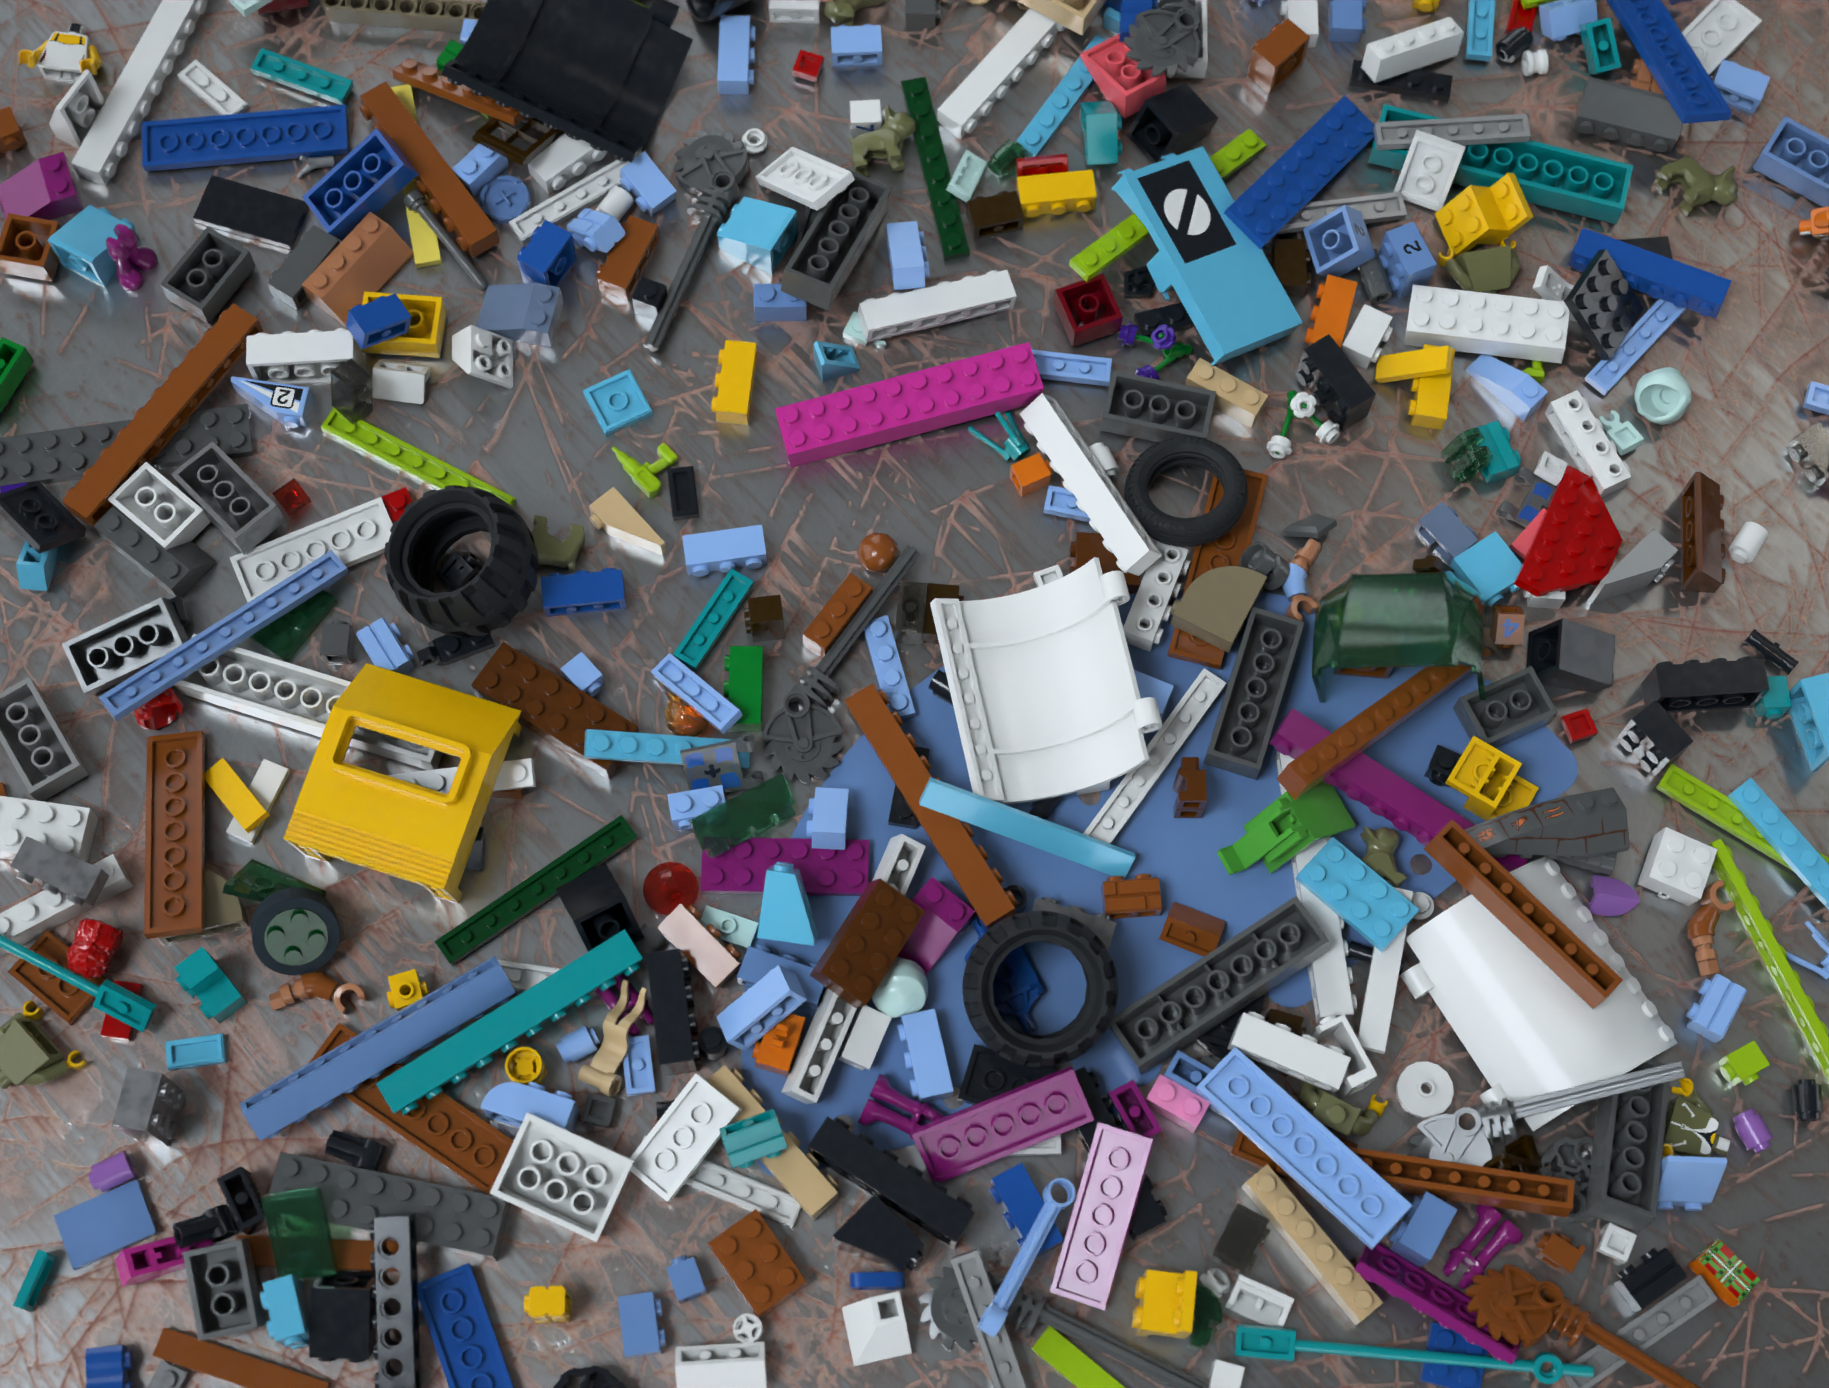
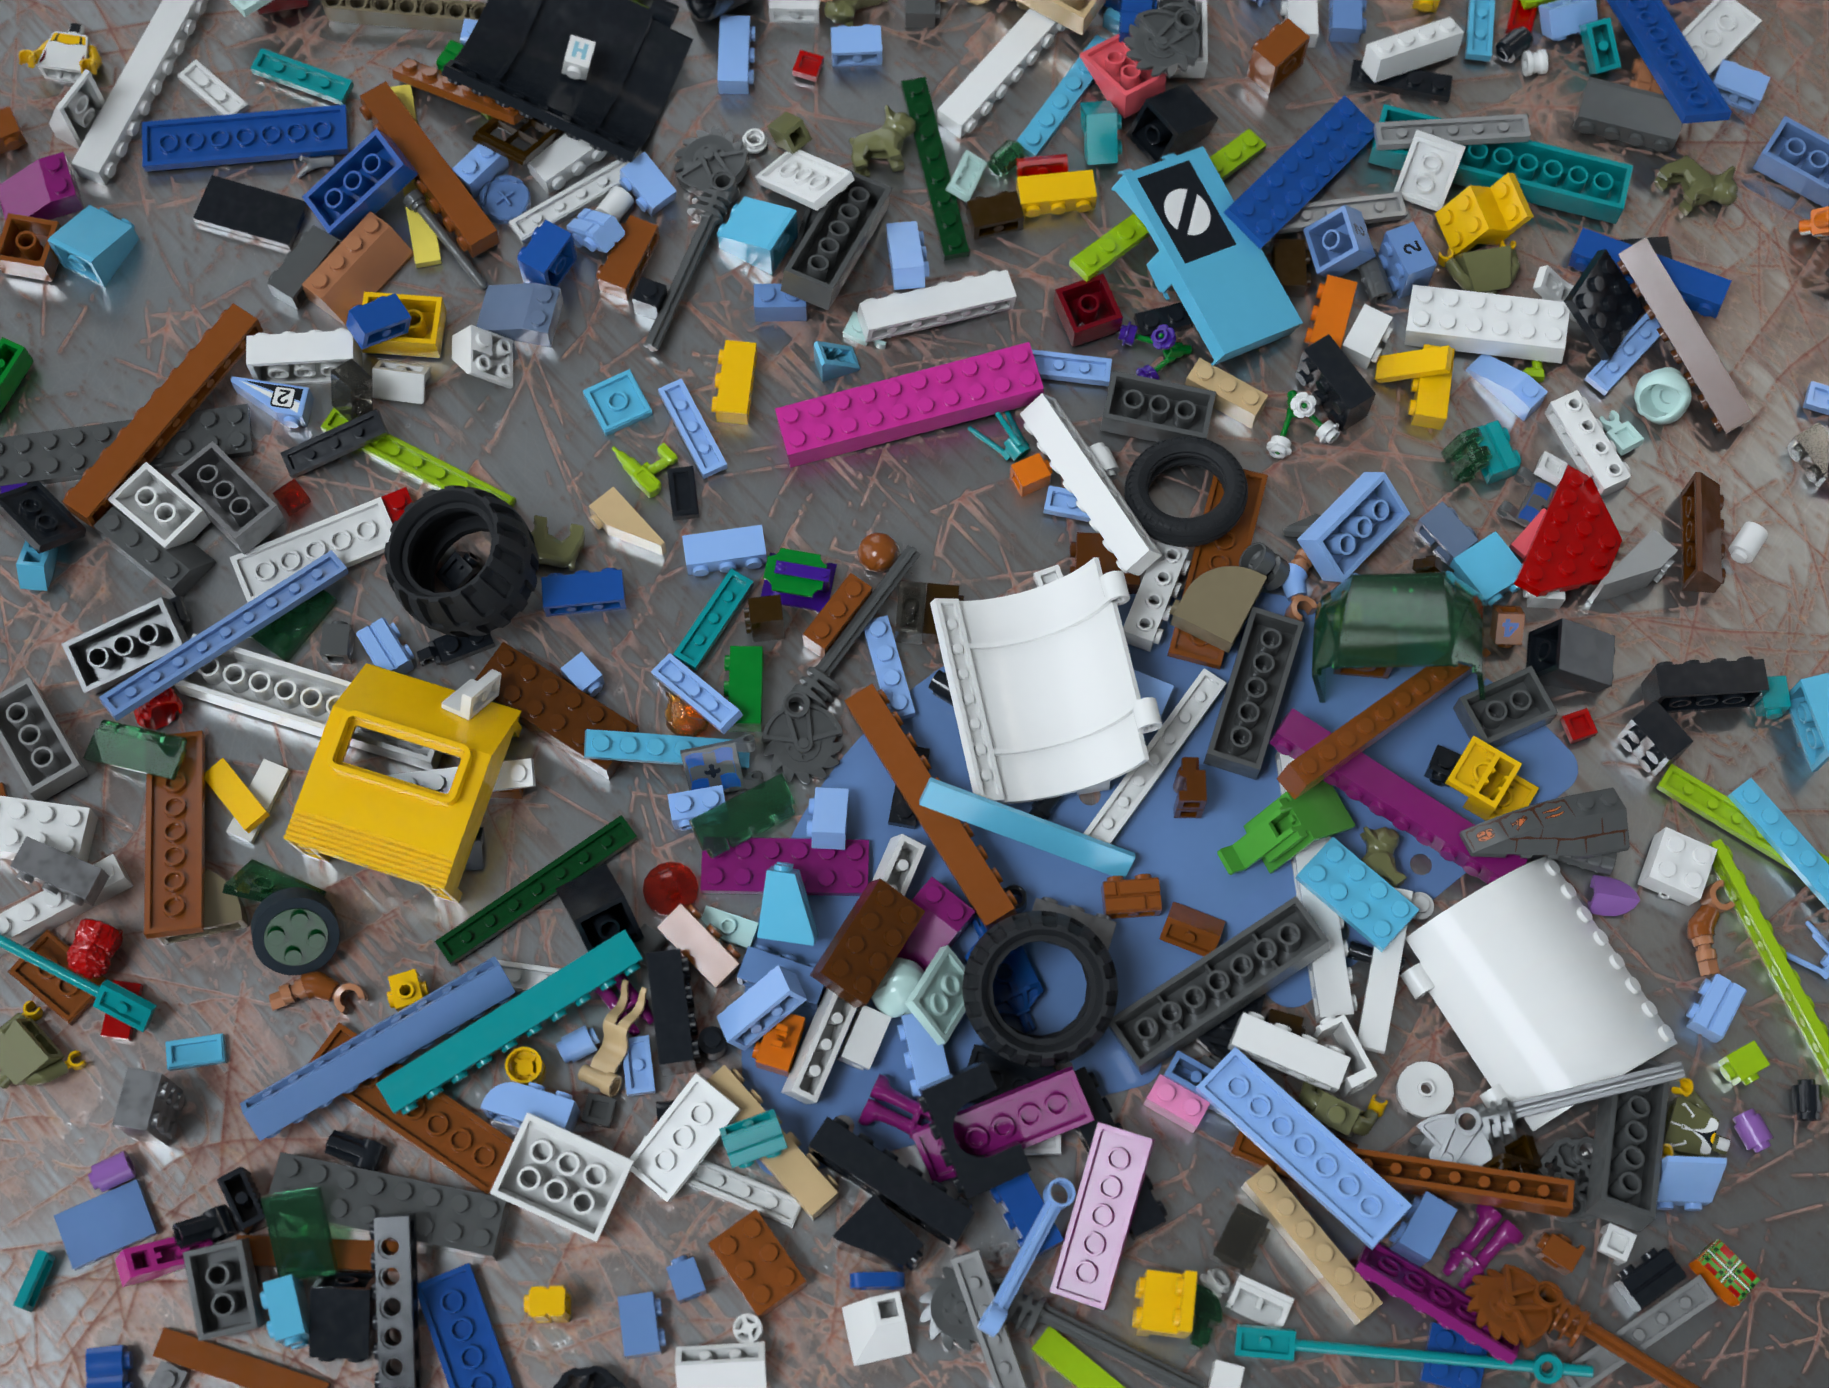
magenta piece [106,224,158,291] -> none
dark grey brick [160,226,256,324] -> none
teal brick [174,946,248,1024] -> none
white brick [850,99,886,136] -> none
magenta brick [1106,1080,1162,1139] -> none
black piece [1124,266,1155,298] -> none
dark orange brick [1424,819,1623,1009] -> none
black pin [1744,629,1799,675] -> none
none -> clear green windscreen [83,720,187,780]
none -> black plate [281,409,389,479]
none -> white panel [441,669,502,720]
none -> white brick [561,35,596,80]
none -> light blue plate [658,378,727,479]
none -> piece [761,548,837,614]
none -> olive brick [767,112,812,154]
none -> light aqua plate [905,945,966,1045]
none -> black arch [917,1060,1032,1199]
none -> light blue brick [1297,472,1410,582]
none -> brick [1616,237,1755,434]

